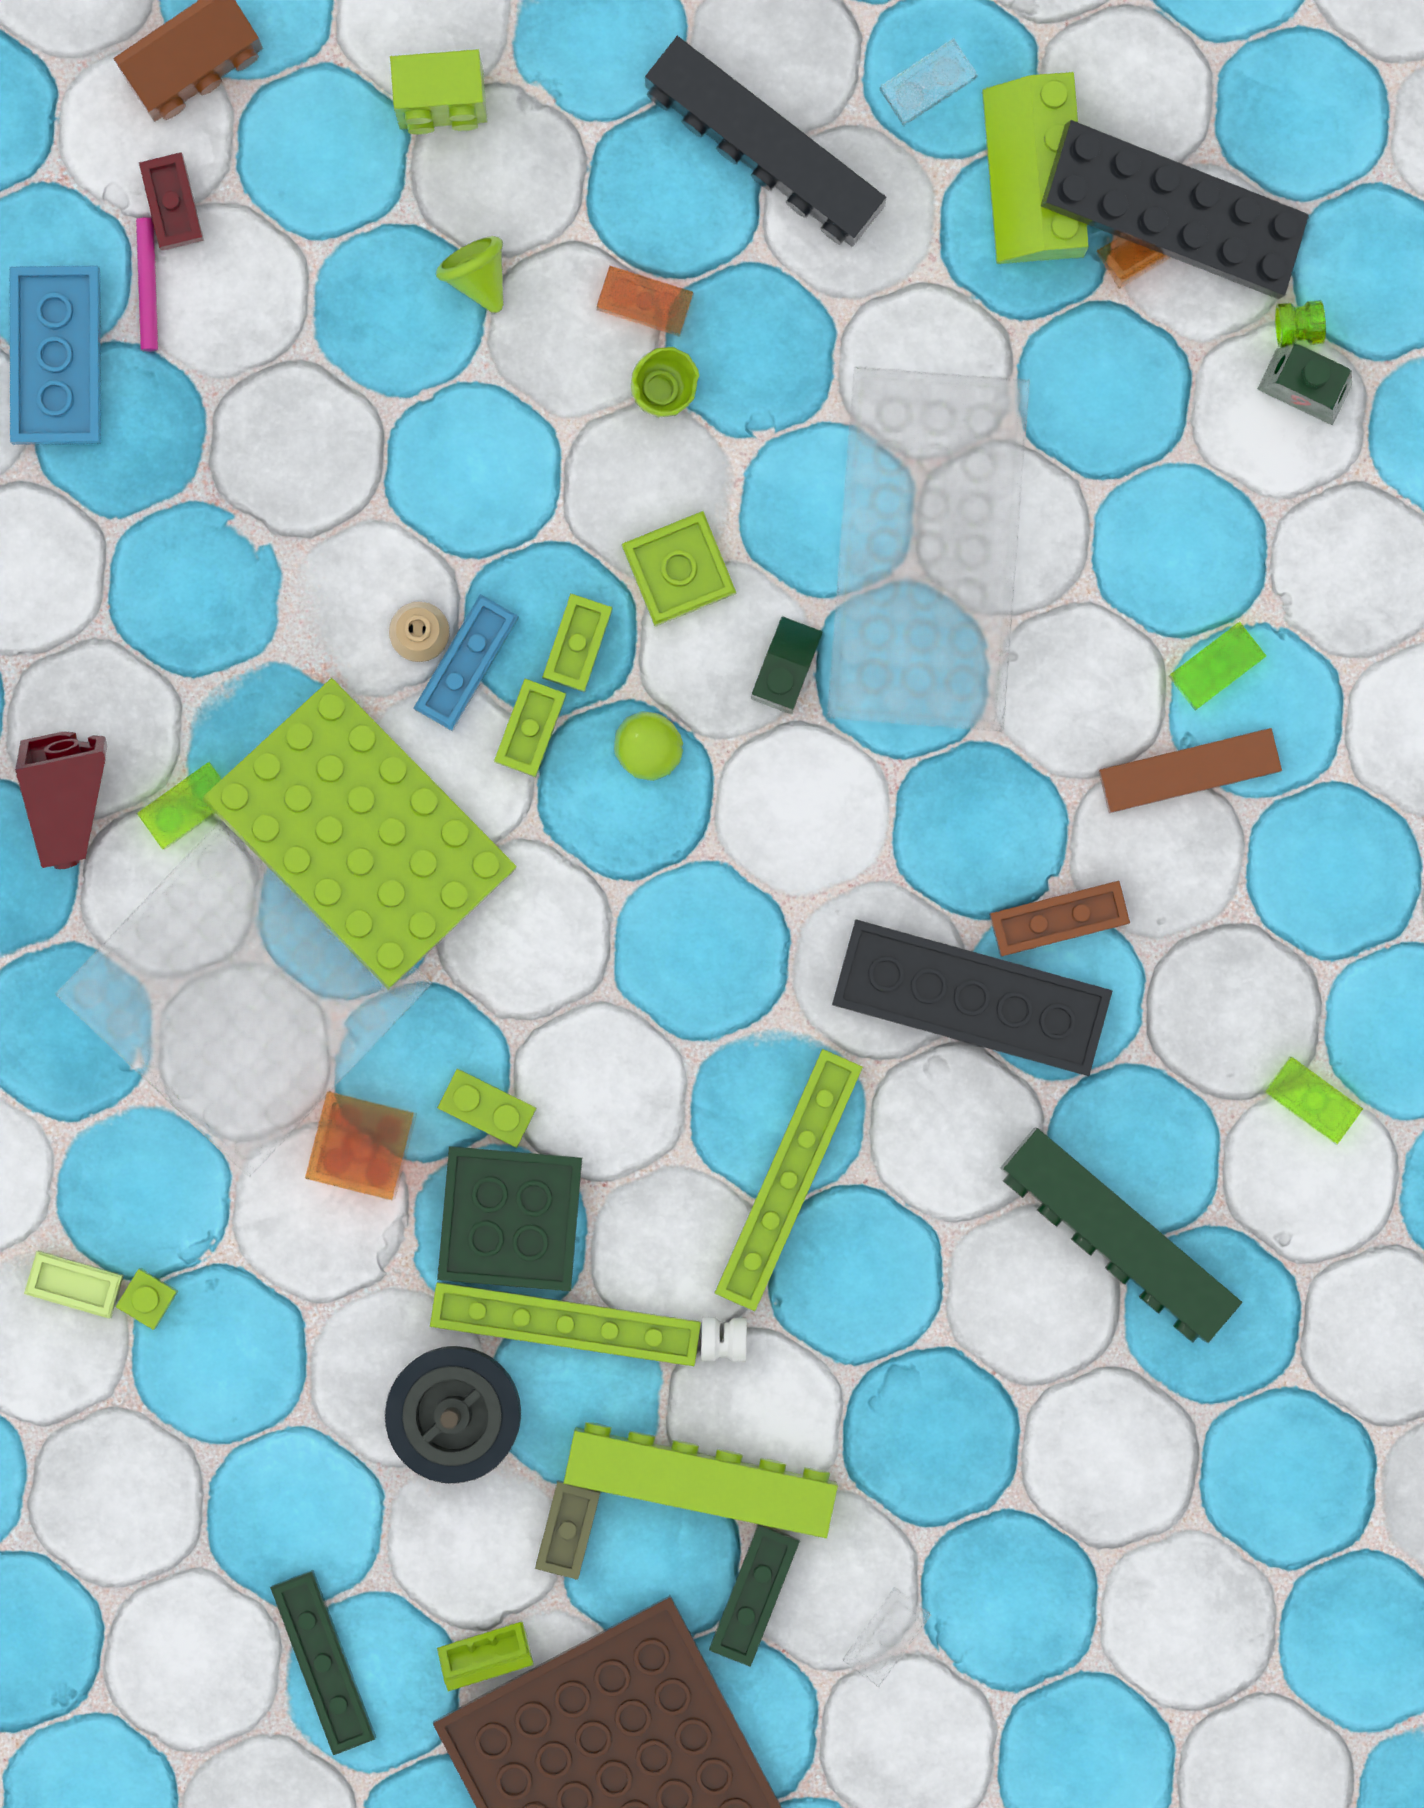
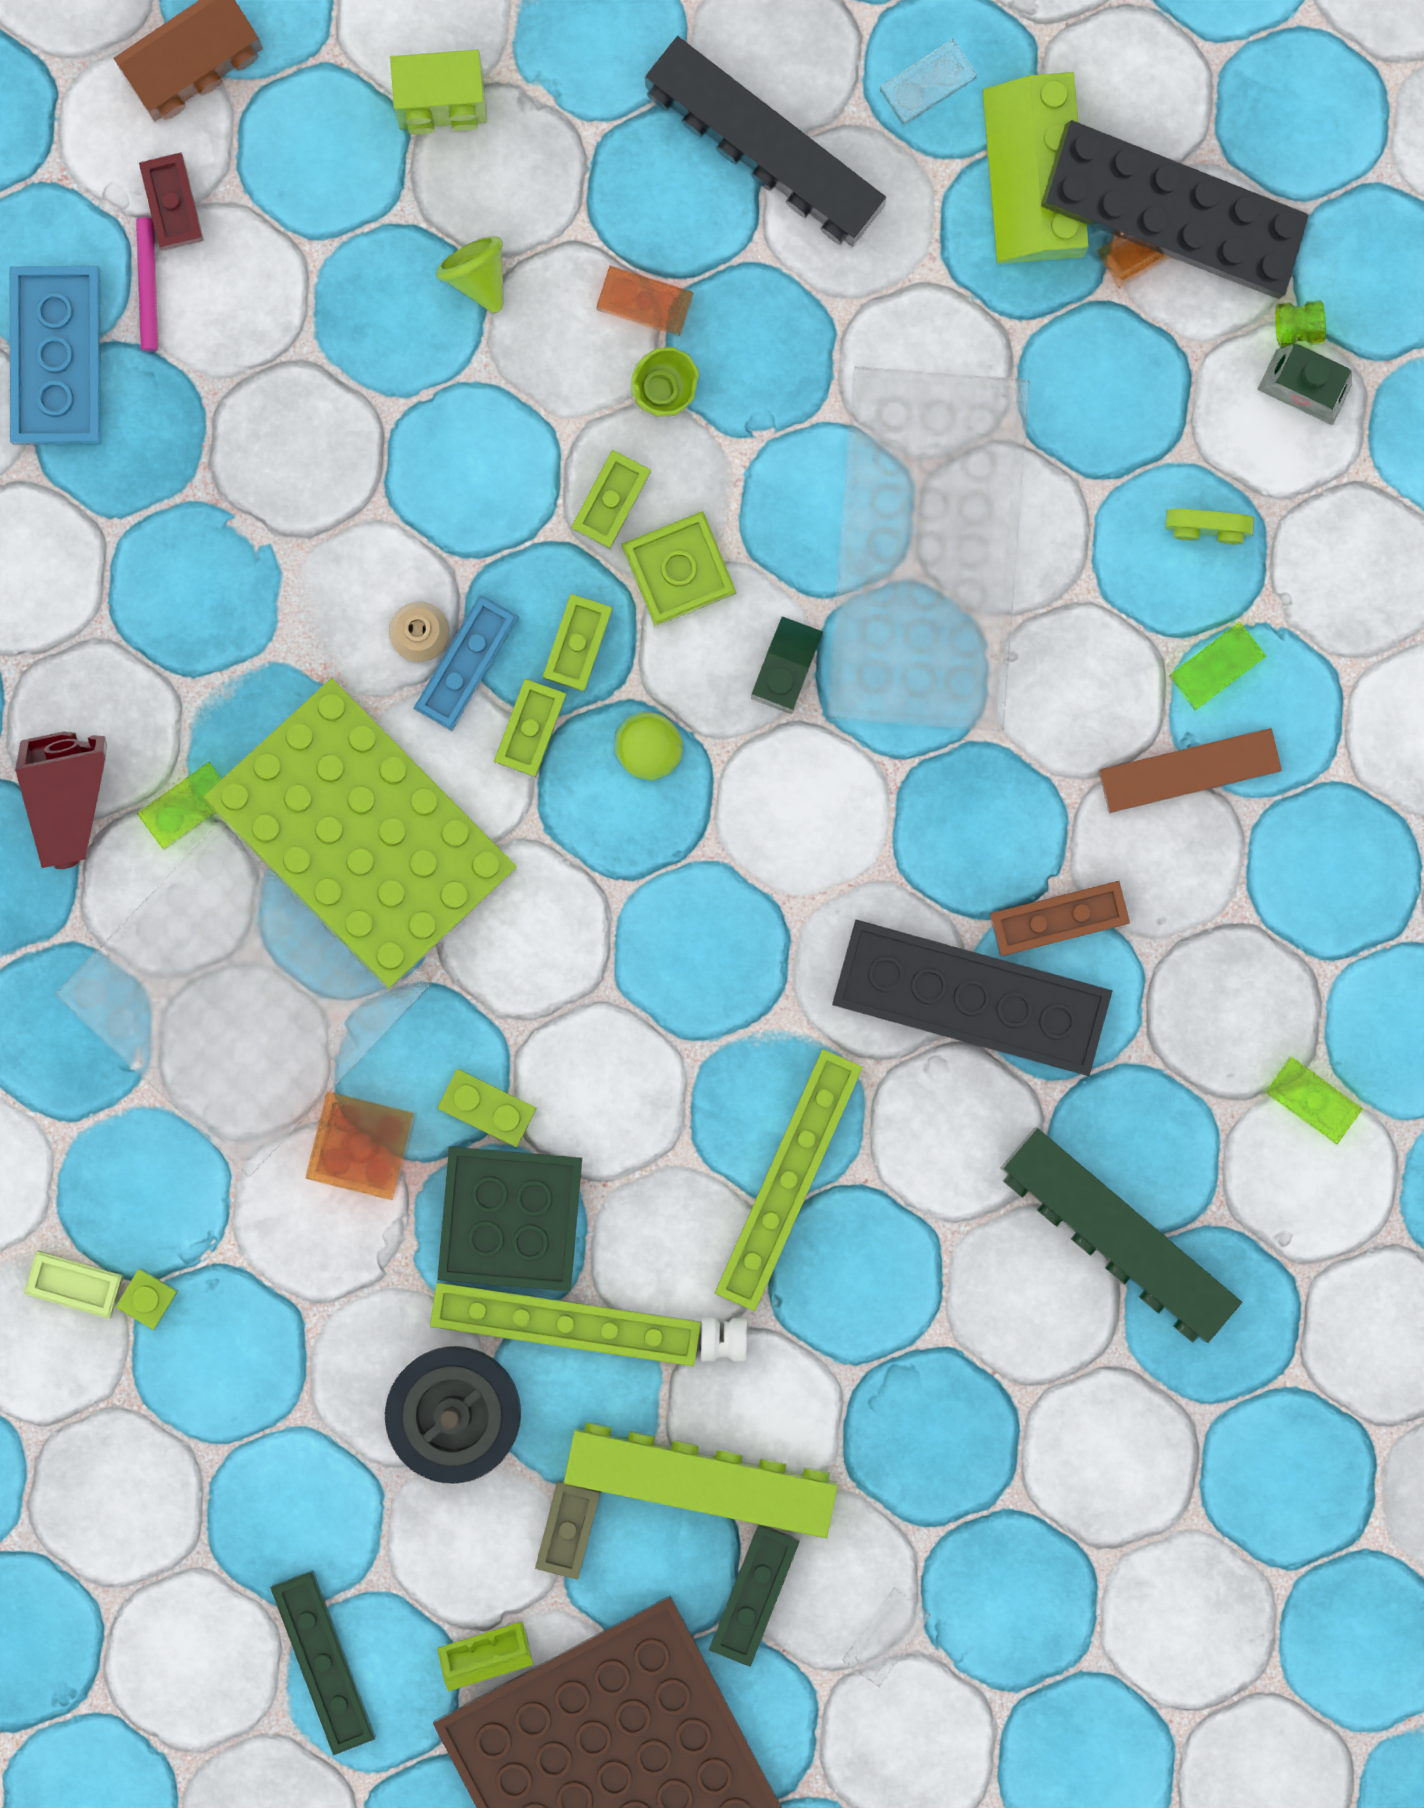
none -> lime plate [571,449,651,549]
none -> lime plate [1165,509,1255,545]

